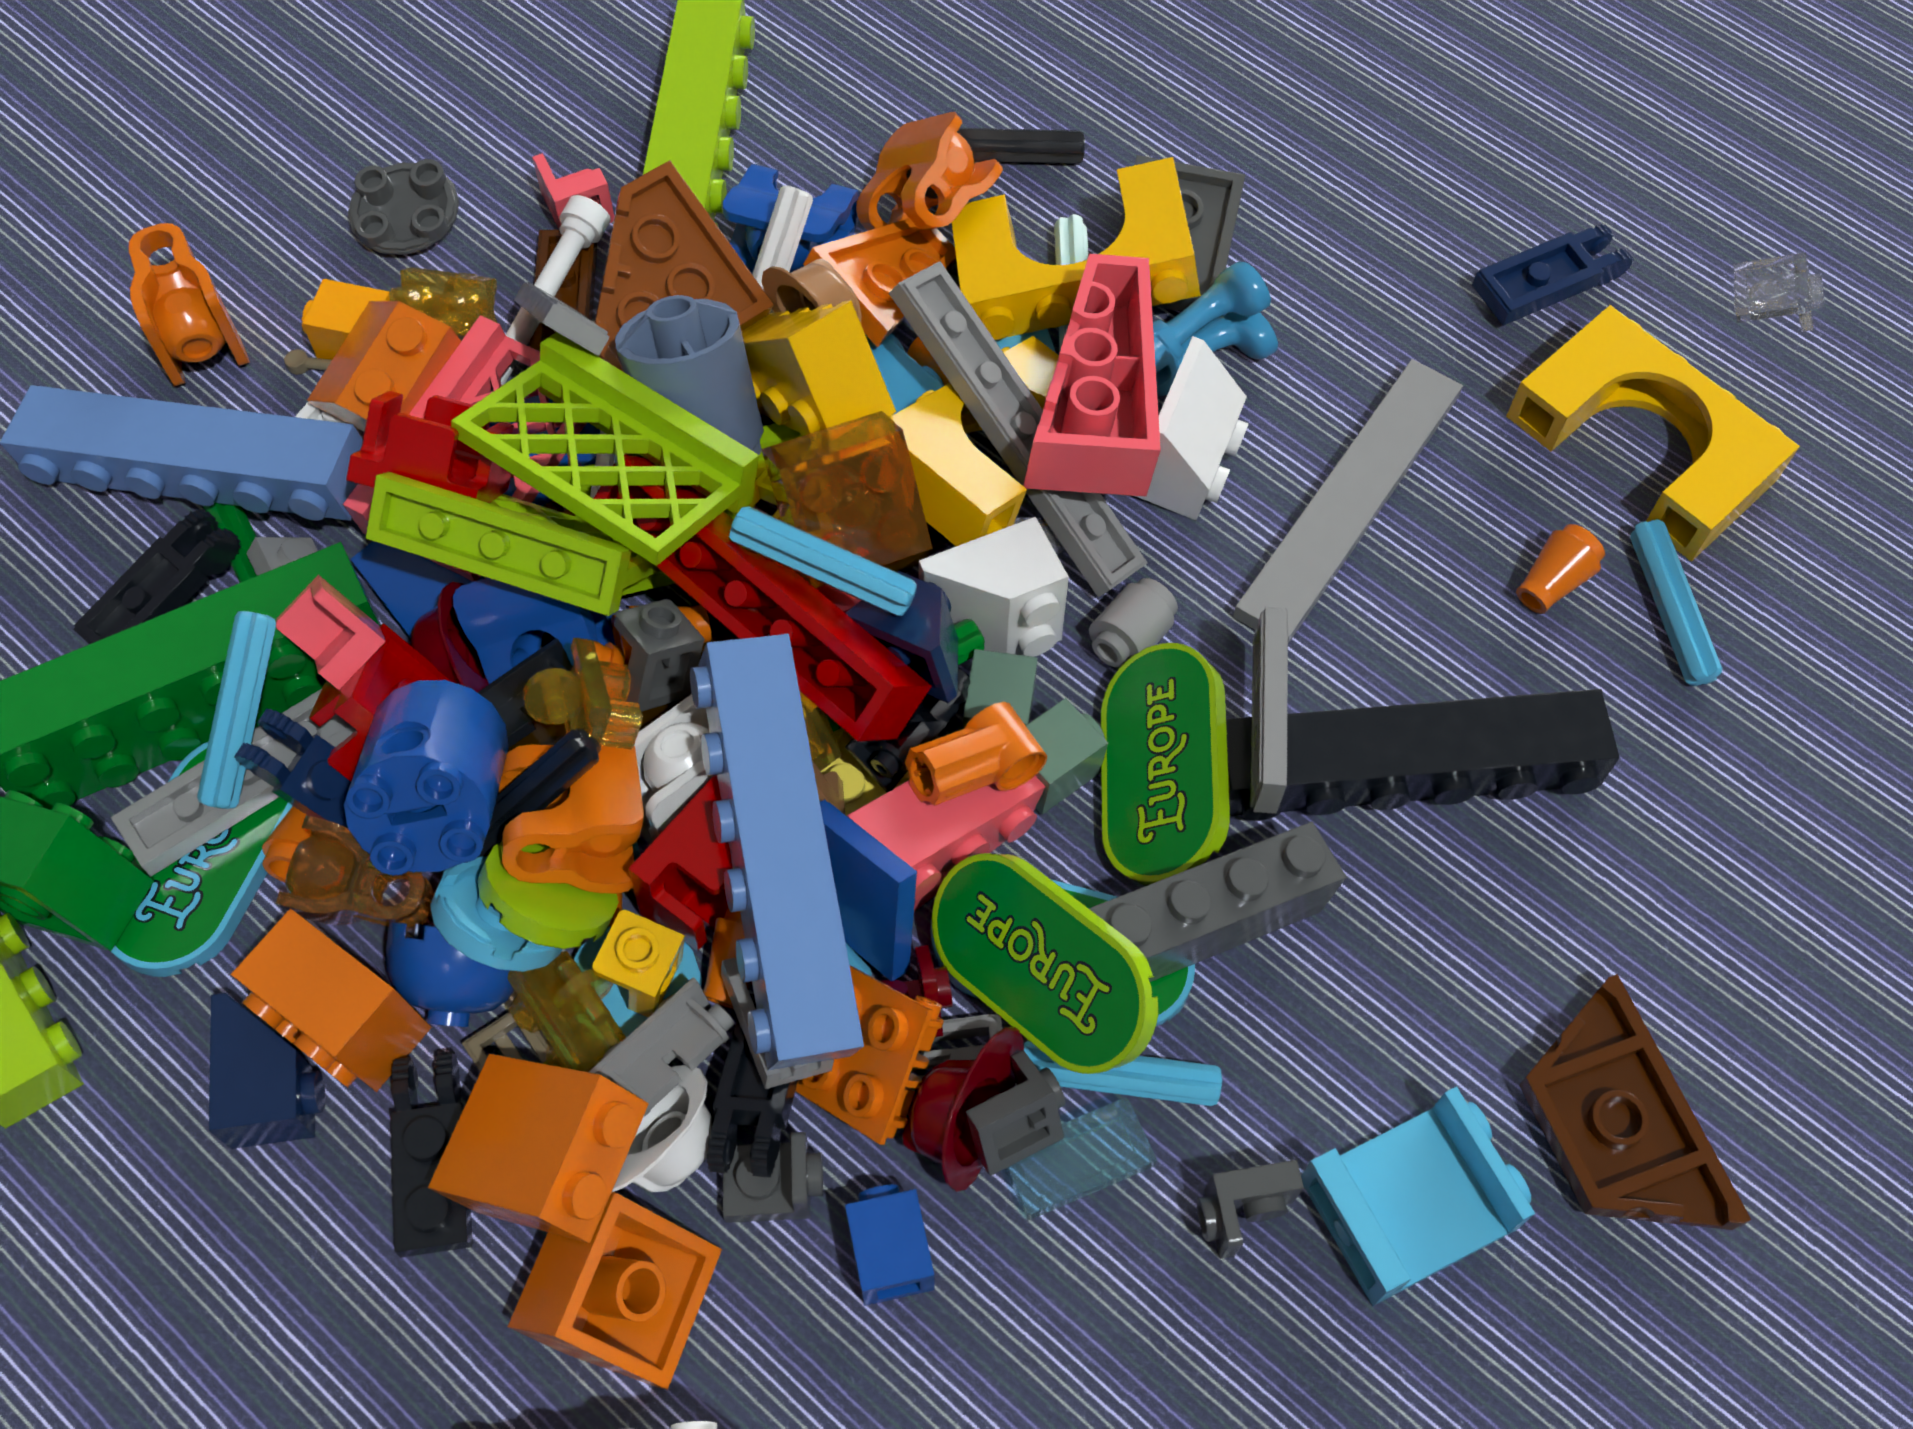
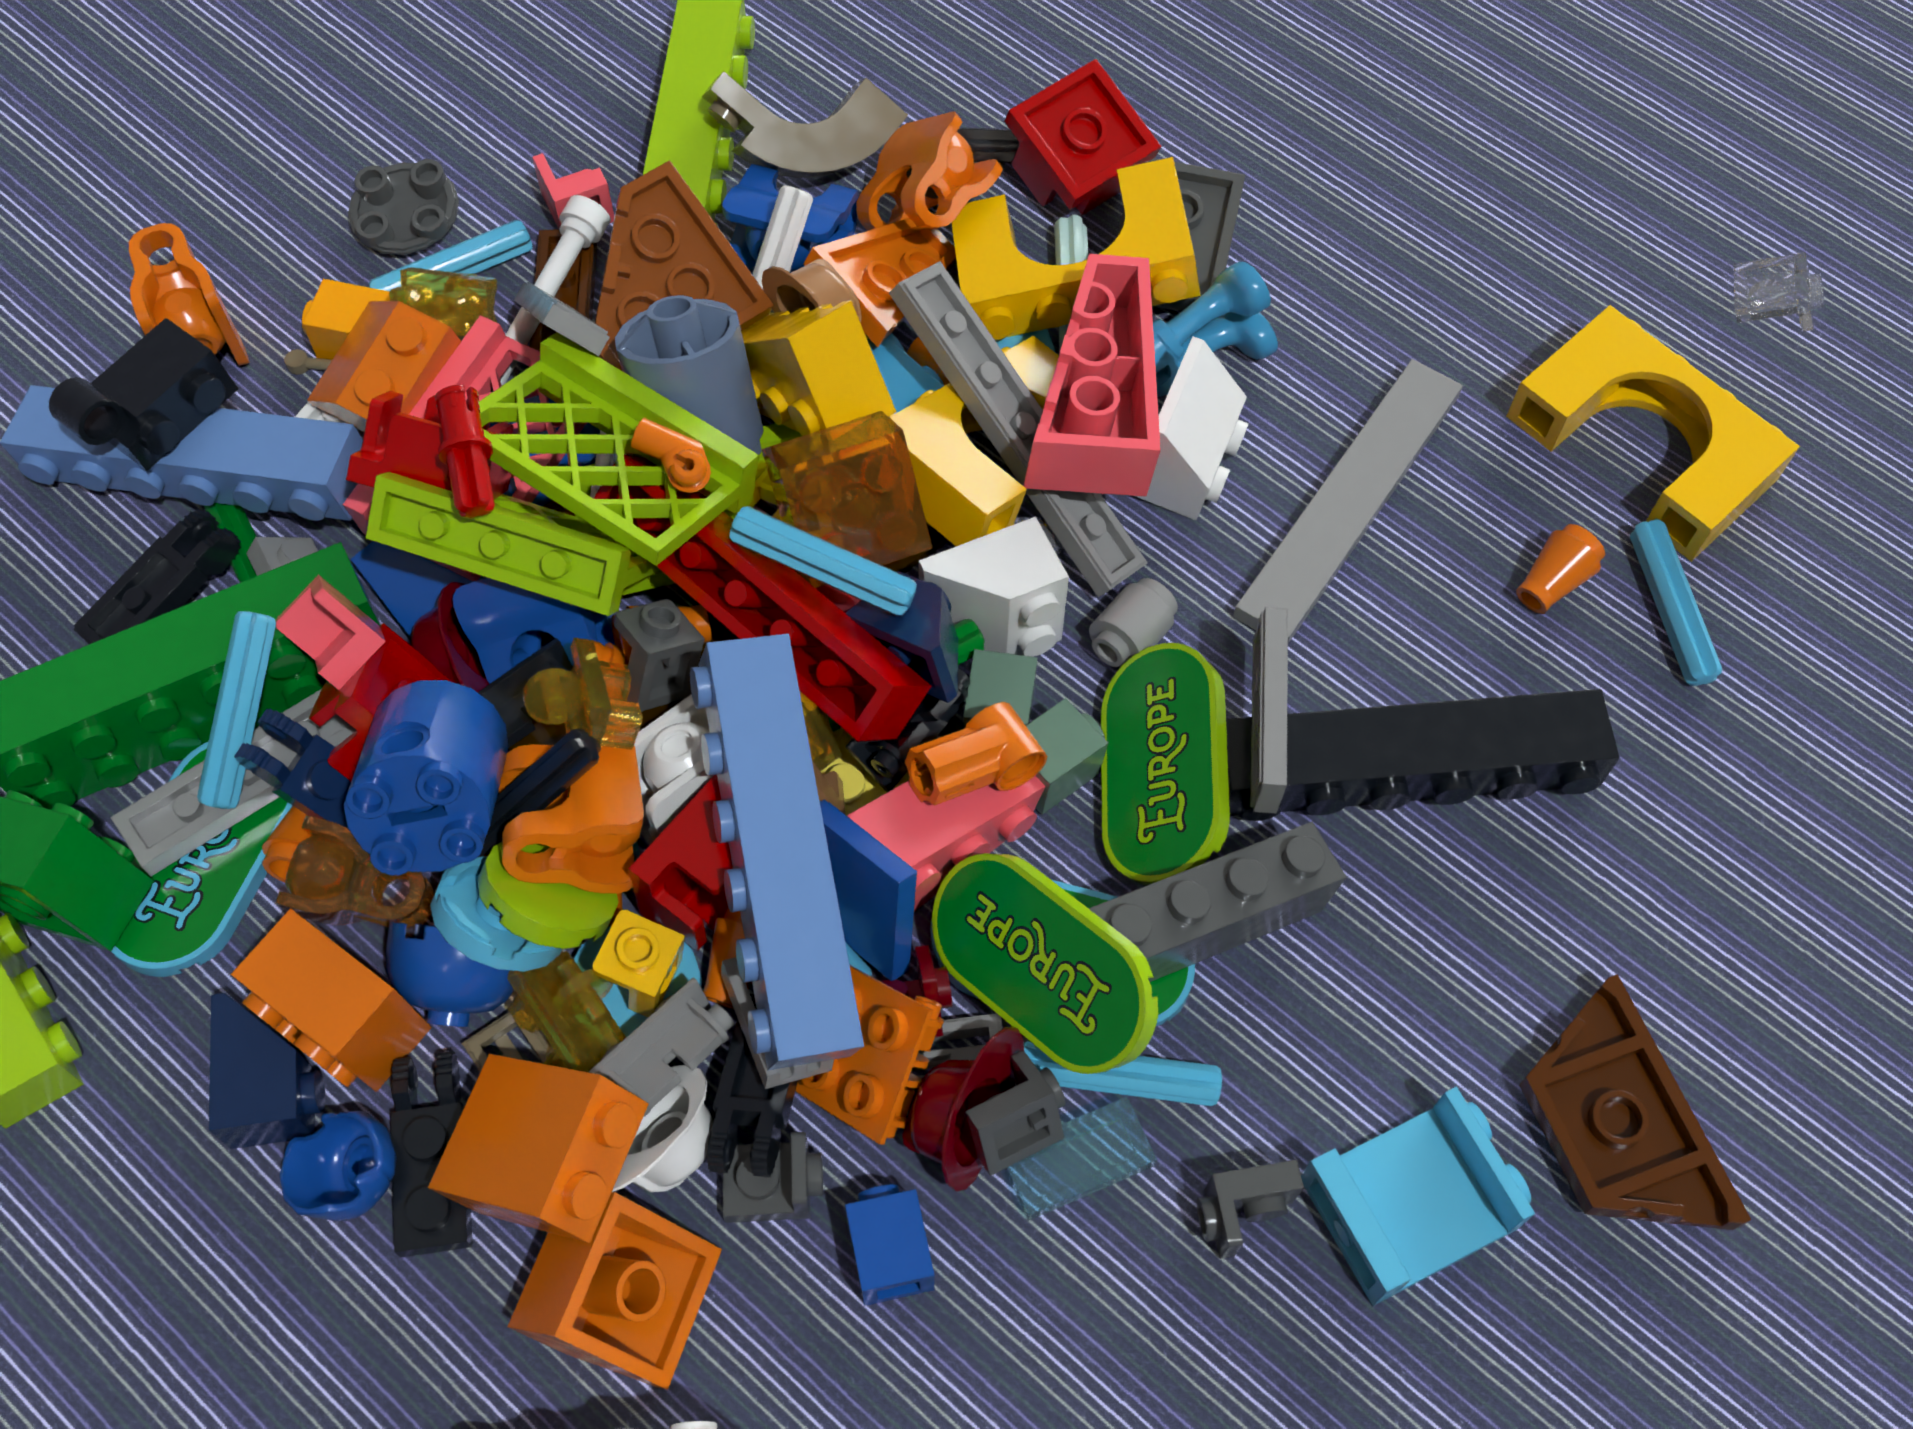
dark blue hinge [1472,224,1634,326] -> none
none -> black hinge [49,318,239,471]
none -> blue hair [279,1111,397,1221]
none -> medium azure axle [369,220,533,304]
none -> red axle [435,385,495,519]
none -> orange arm [631,418,711,493]
none -> dark tan arch [702,71,908,178]
none -> red panel [1004,59,1162,215]

